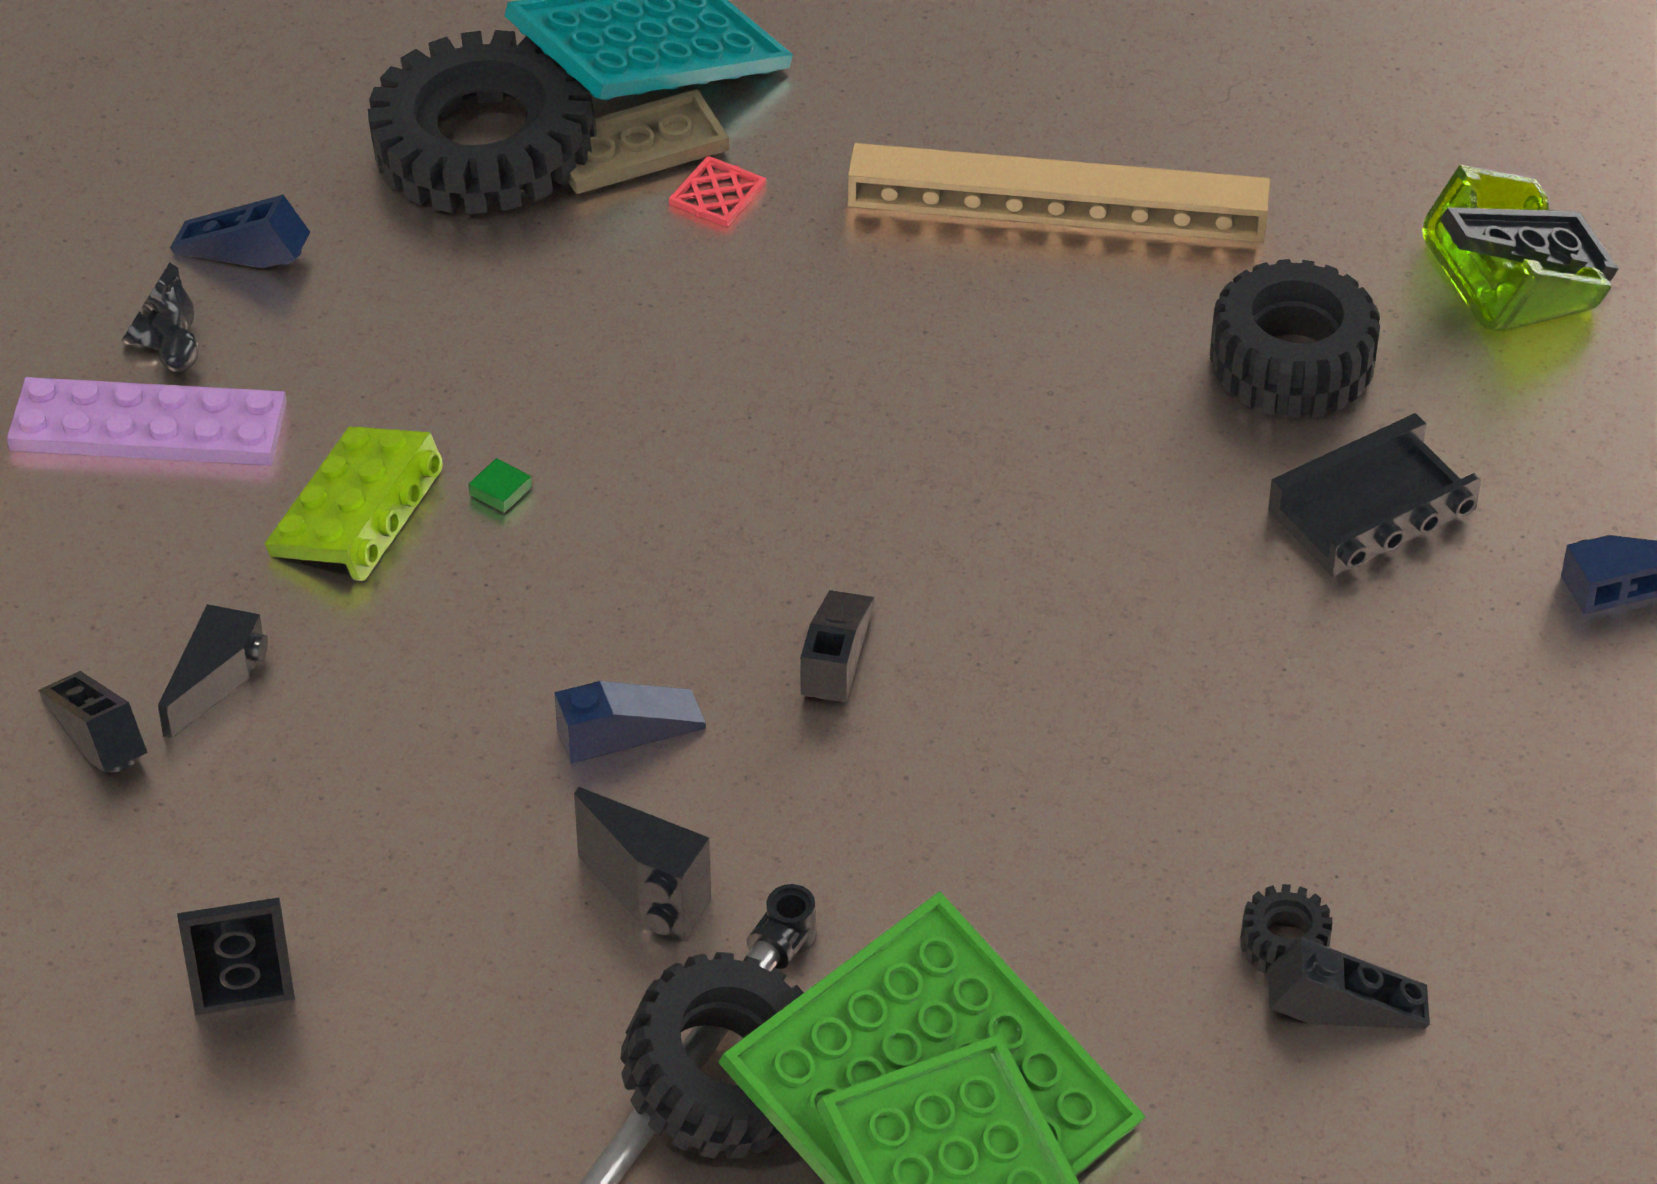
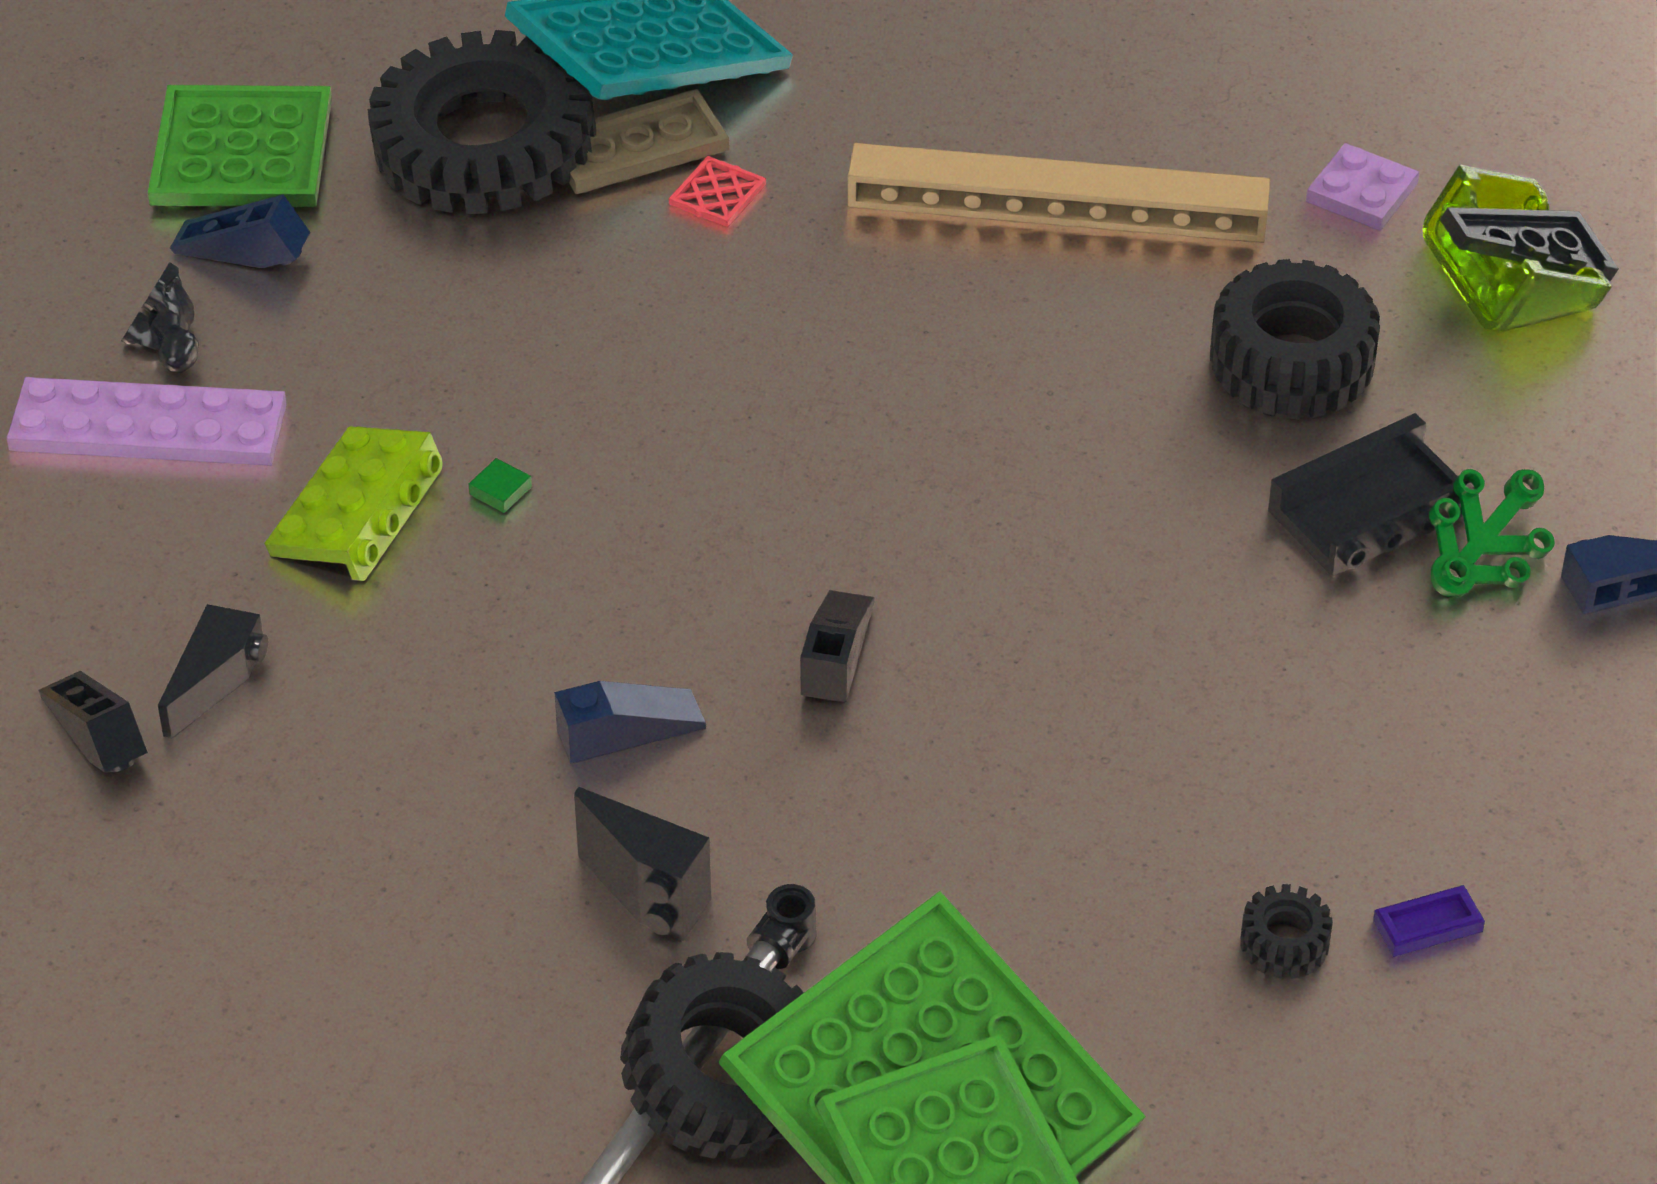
black slope [177,897,295,1015] -> none
black slope [1268,937,1430,1028] -> none
none -> bright green plate [148,85,332,207]
none -> lavender plate [1306,143,1419,231]
none -> dark purple tile [1373,885,1485,957]
none -> green plant [1429,469,1555,597]

